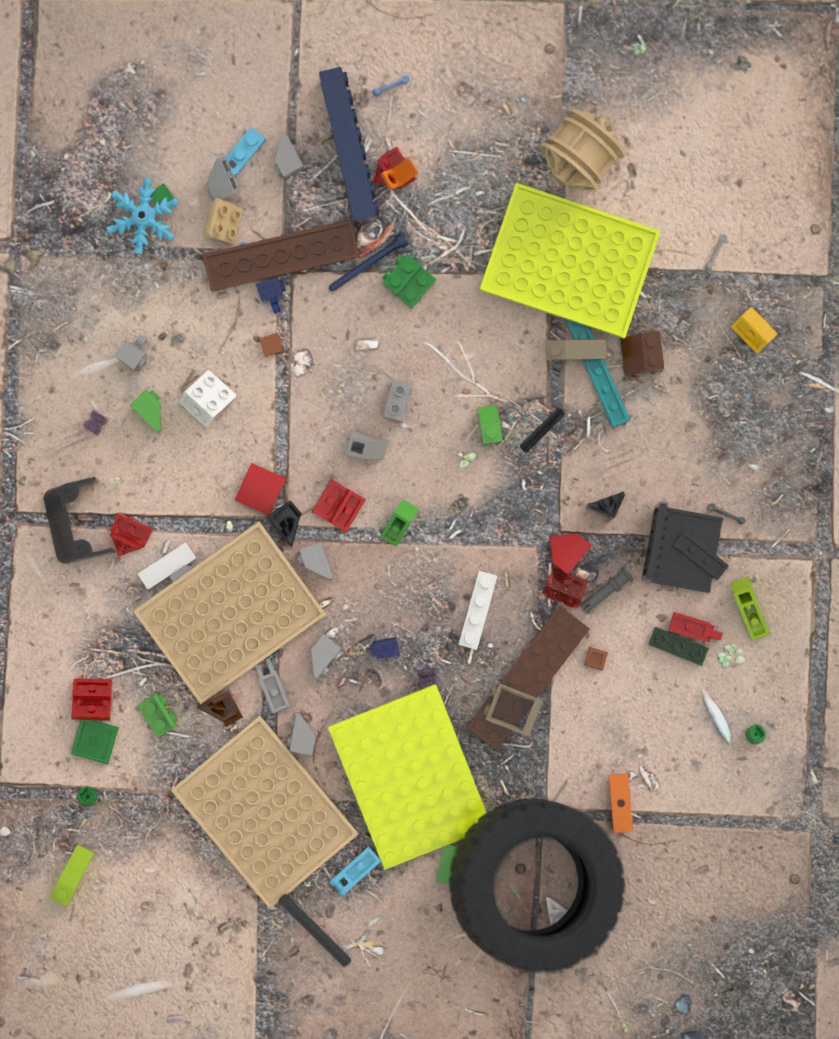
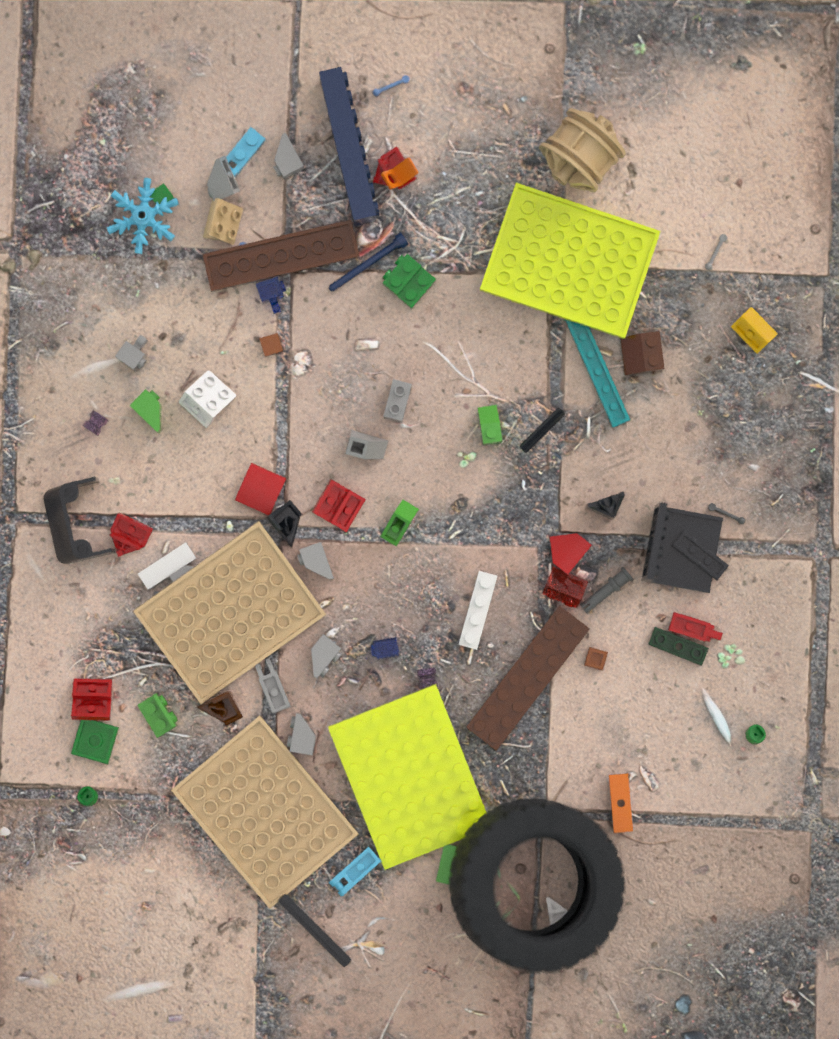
lime slope [49,844,95,907] -> none
dark tan window [483,683,543,737] -> none
dark tan slope [546,340,607,360] -> none
lime slope [731,576,770,641] -> none

